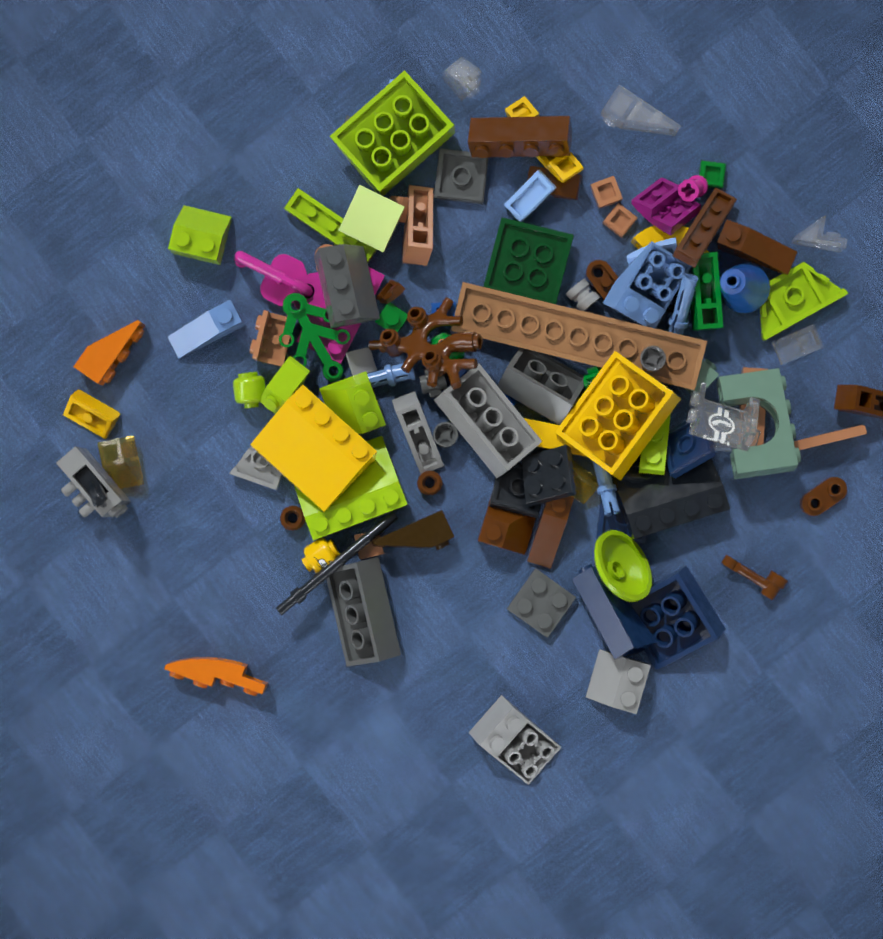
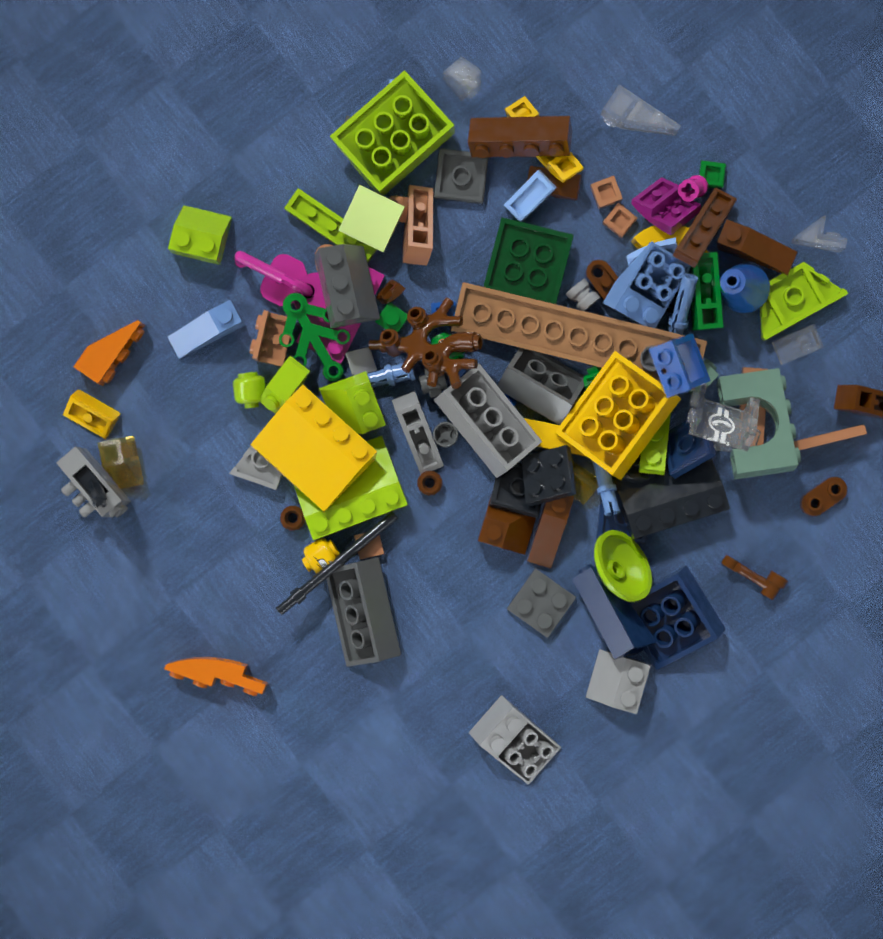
dark brown slope [372,510,454,550] -> none
none -> blue window [649,333,711,398]

